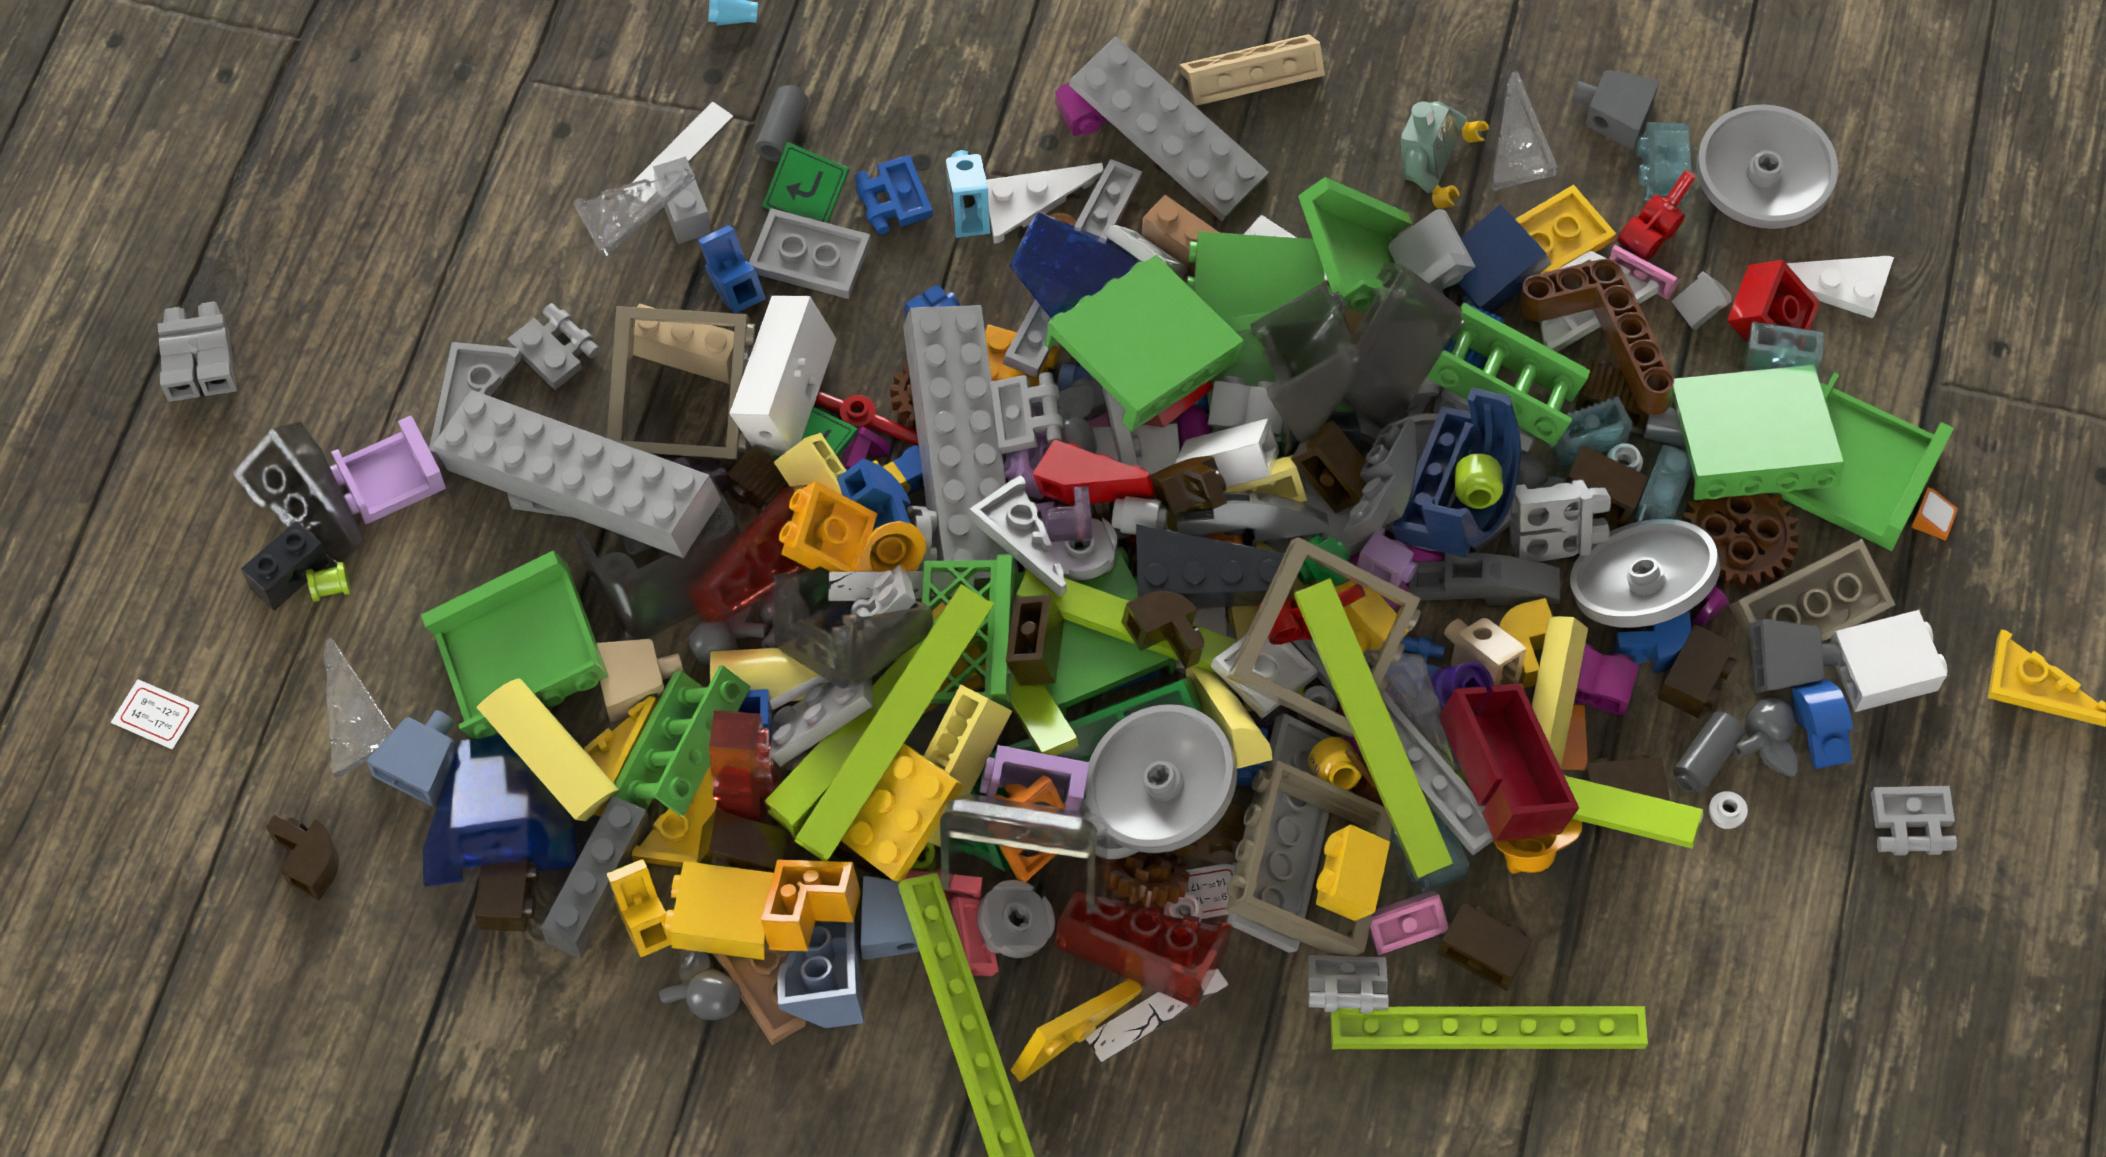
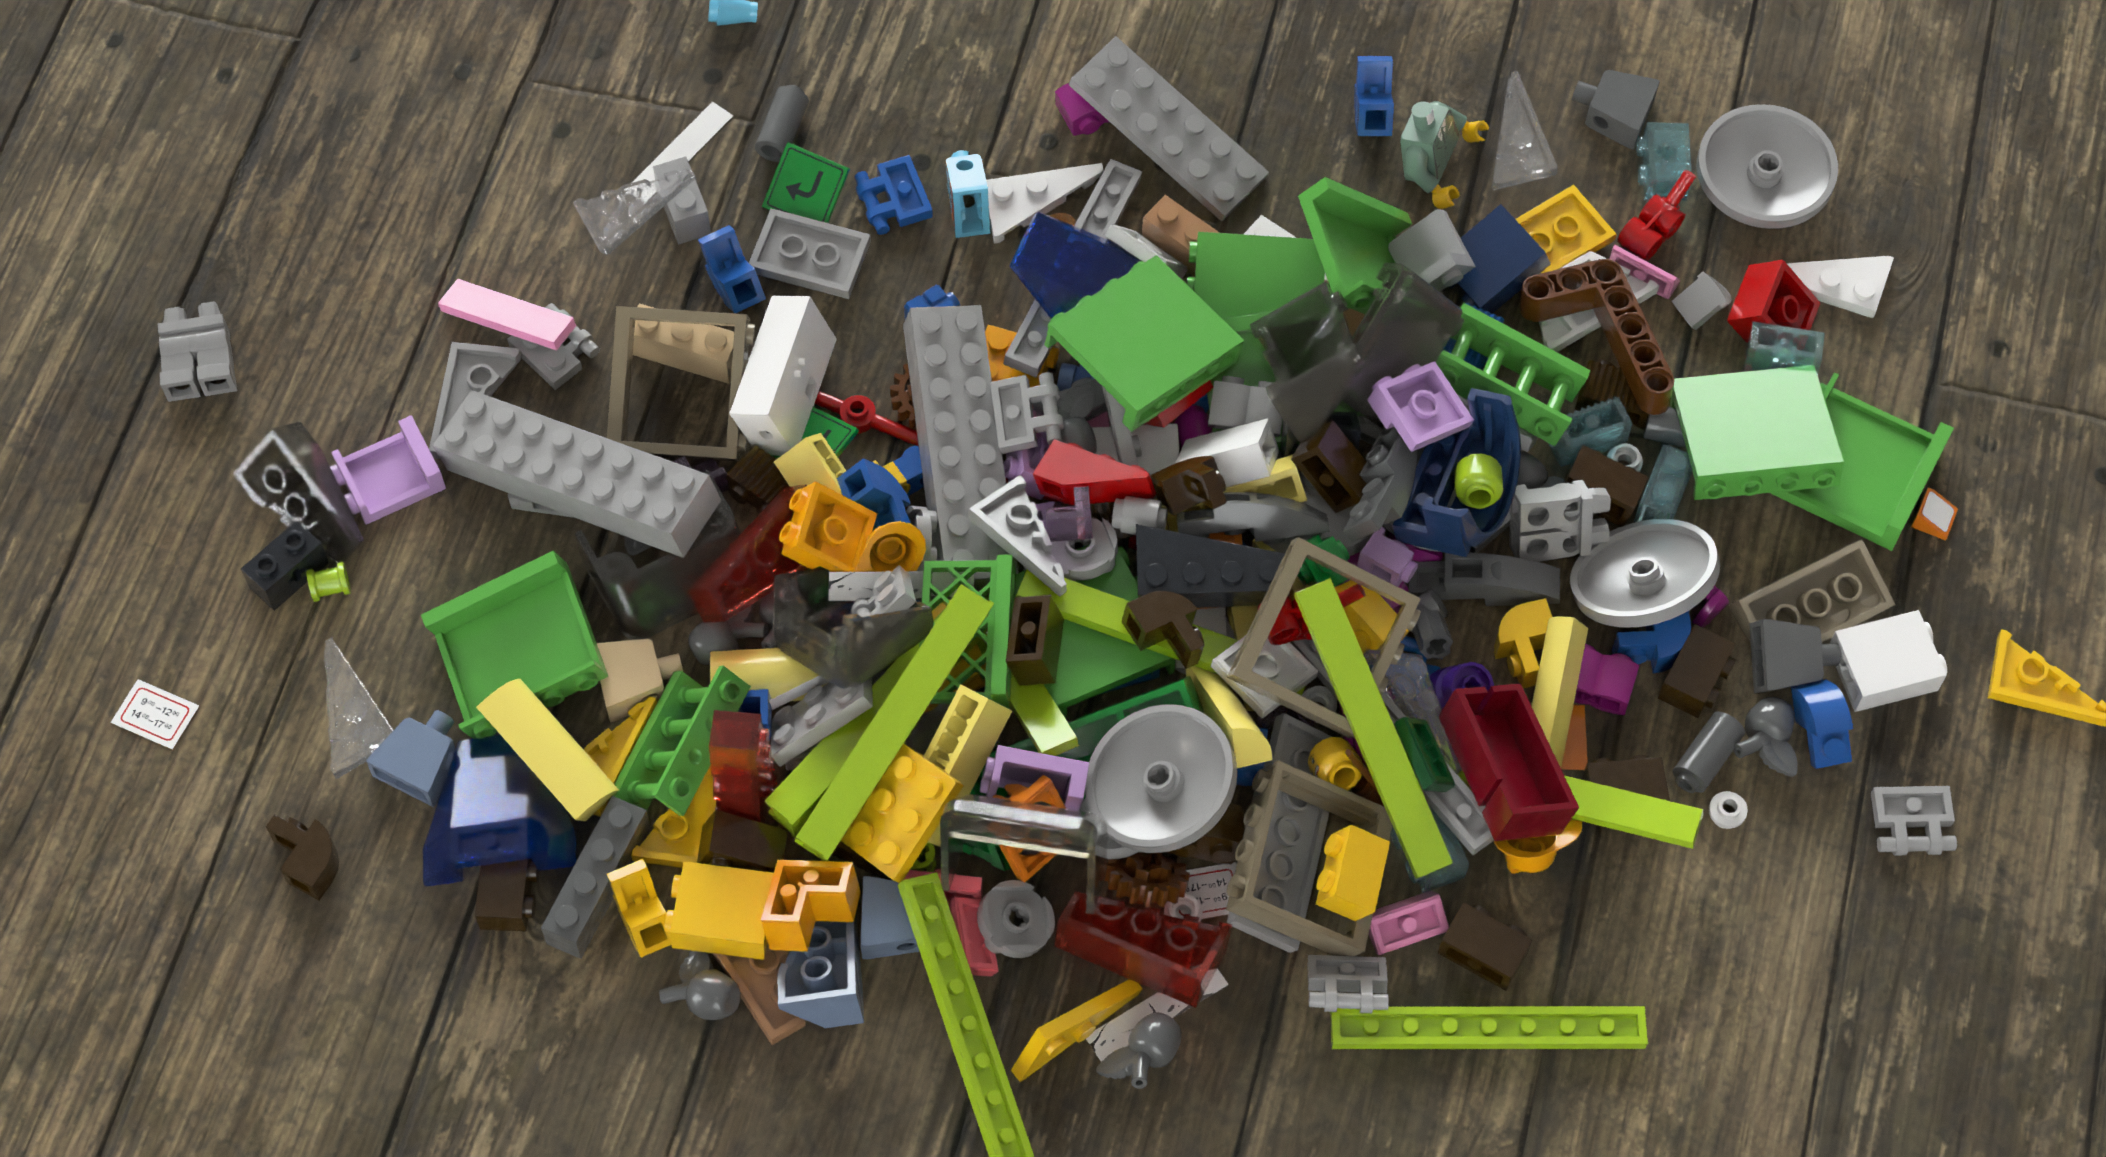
magenta tile [840,427,891,471] -> none
tan fence [1179,34,1325,106] -> none
tan torso [1444,618,1527,686] -> none
reddish brown gear [1680,493,1800,591] -> none
none -> tile [438,279,576,351]
none -> dark grey piece [1096,1012,1182,1089]
none -> blue brick [1354,56,1394,136]
none -> lavender plate [1367,361,1474,452]
none -> dark green plate [1394,717,1456,792]
none -> dark grey piece [1399,589,1453,659]

